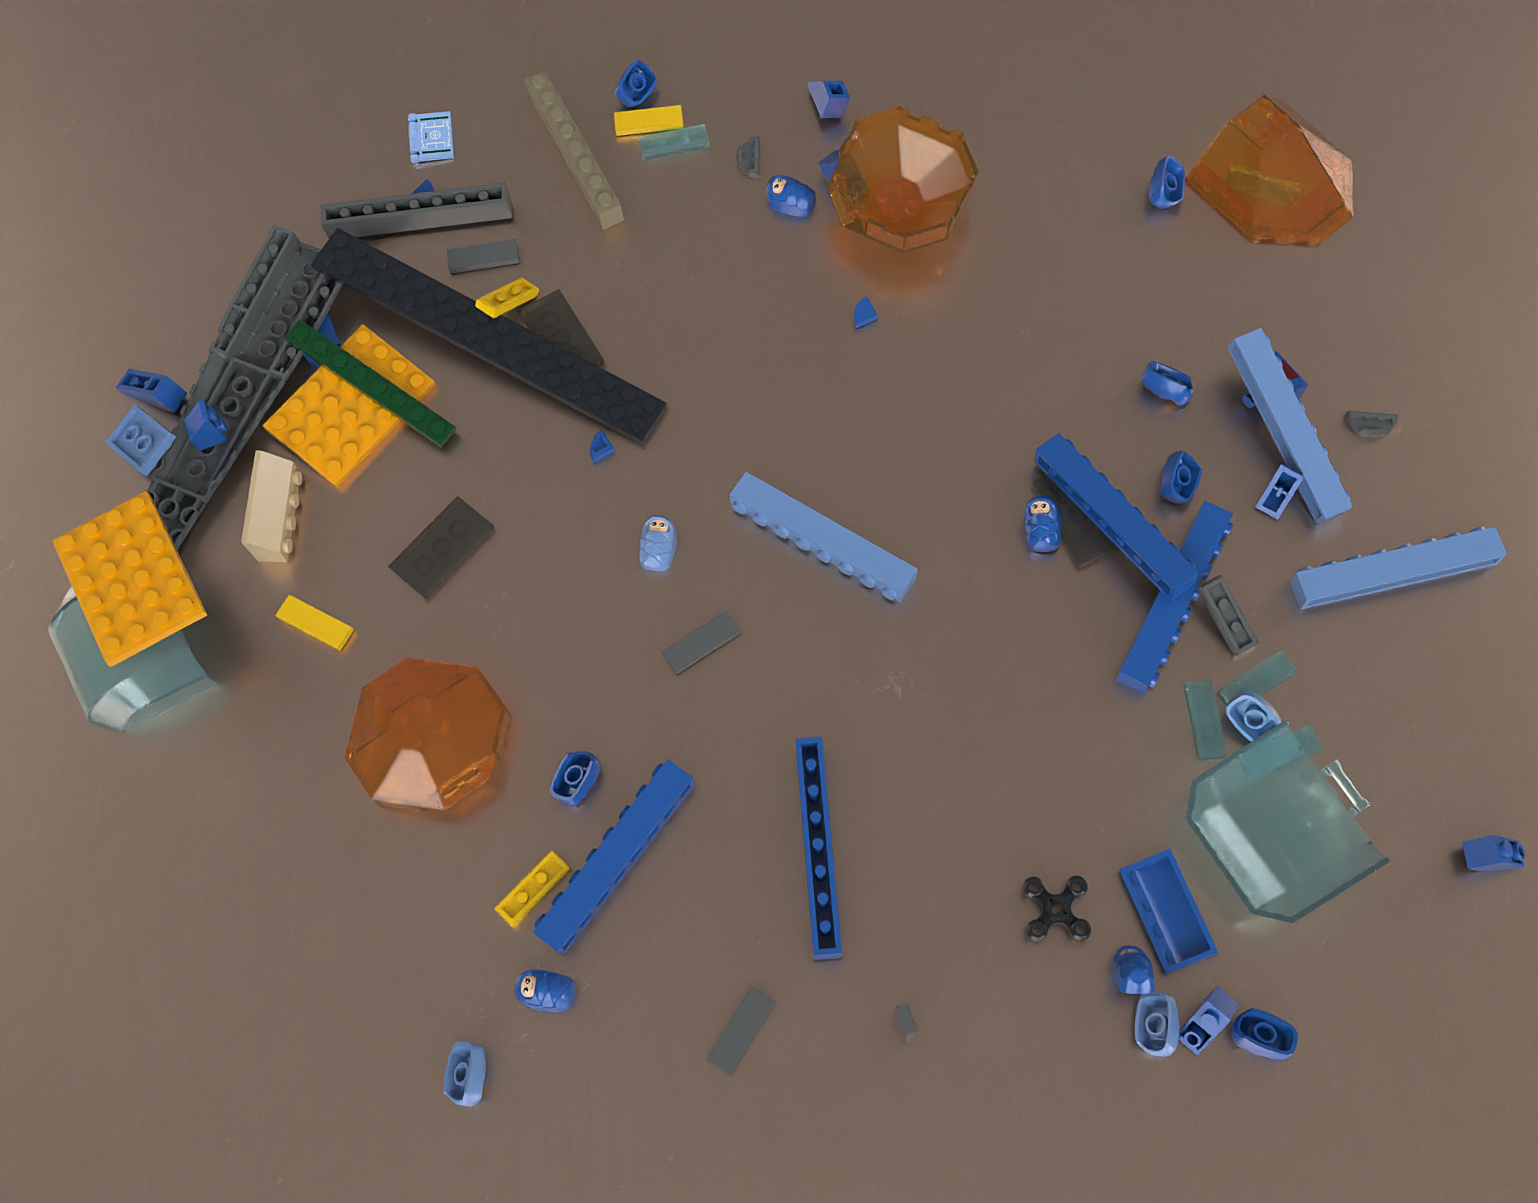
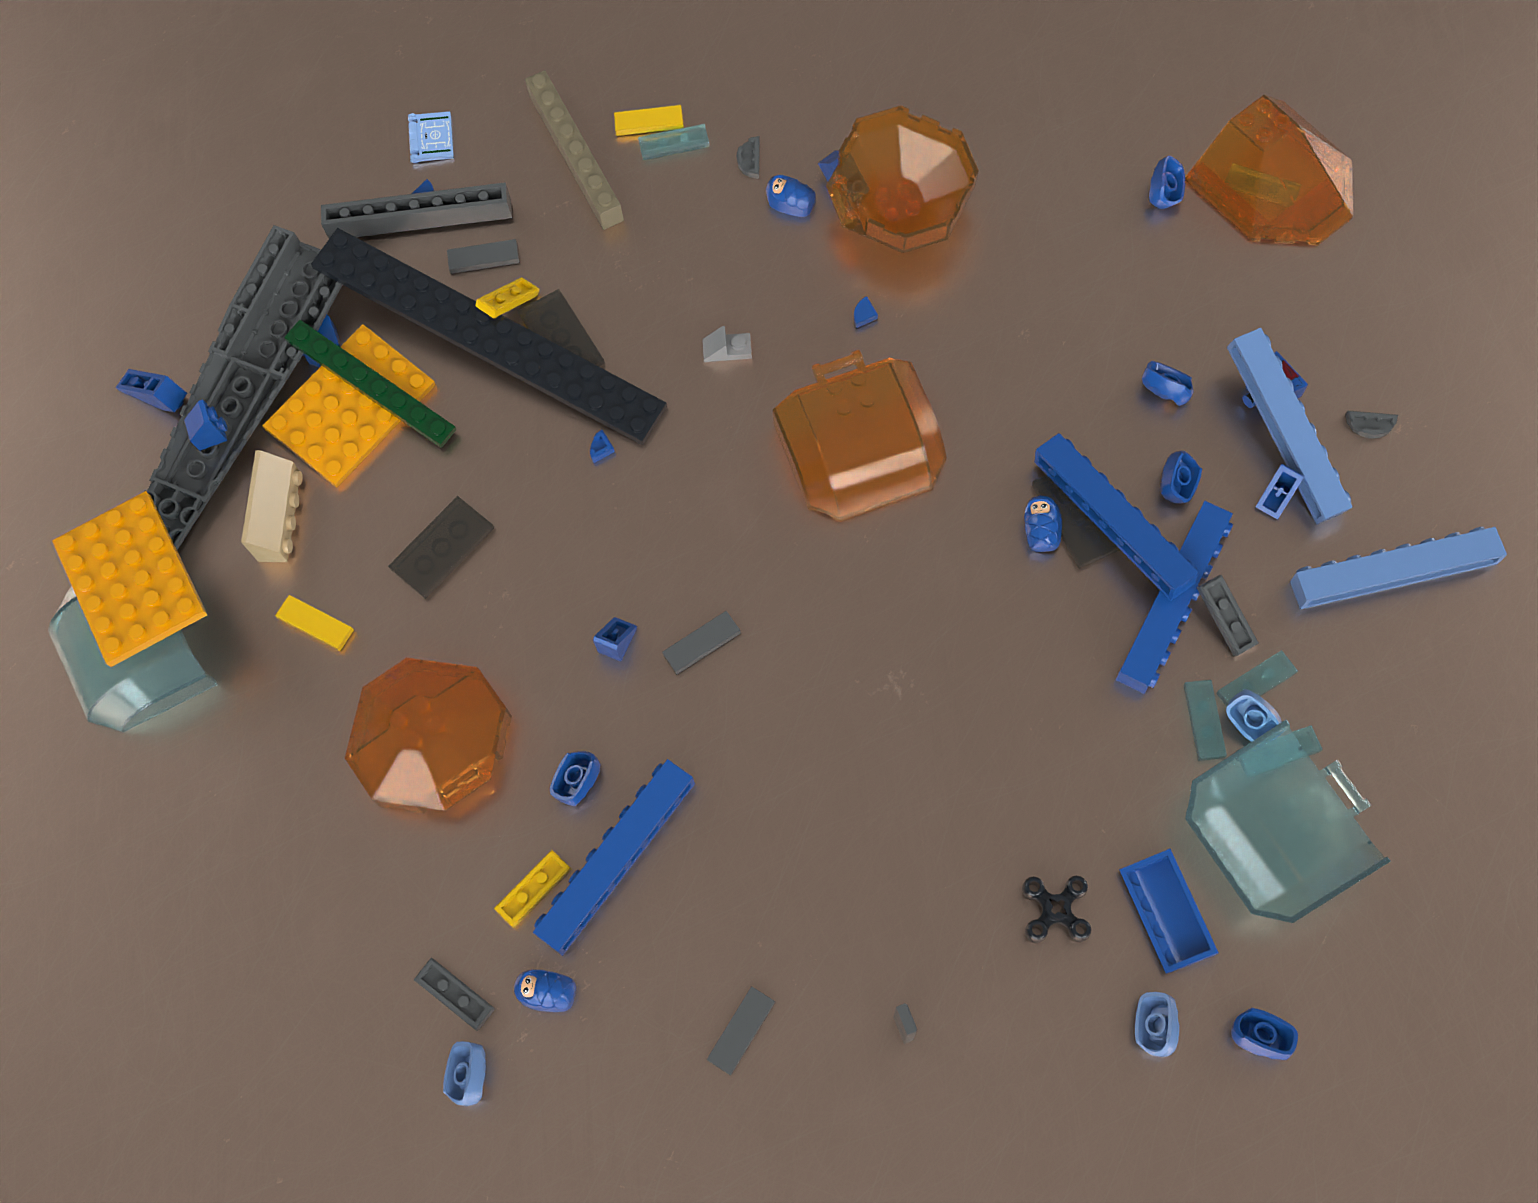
medium blue plate [105,404,176,476] -> none
blue piece [615,60,658,107] -> none
medium blue piece [639,515,677,571] -> none
medium blue brick [729,472,918,602] -> none
blue brick [795,737,842,960] -> none
blue slope [808,81,850,118] -> none
blue piece [1111,945,1155,994] -> none
blue slope [1179,986,1240,1056] -> none
blue slope [1462,835,1525,871] -> none
none -> dark grey tile [414,957,495,1031]
none -> blue slope [593,617,637,662]
none -> light grey slope [703,326,752,362]
none -> clear orange windscreen [773,350,947,522]

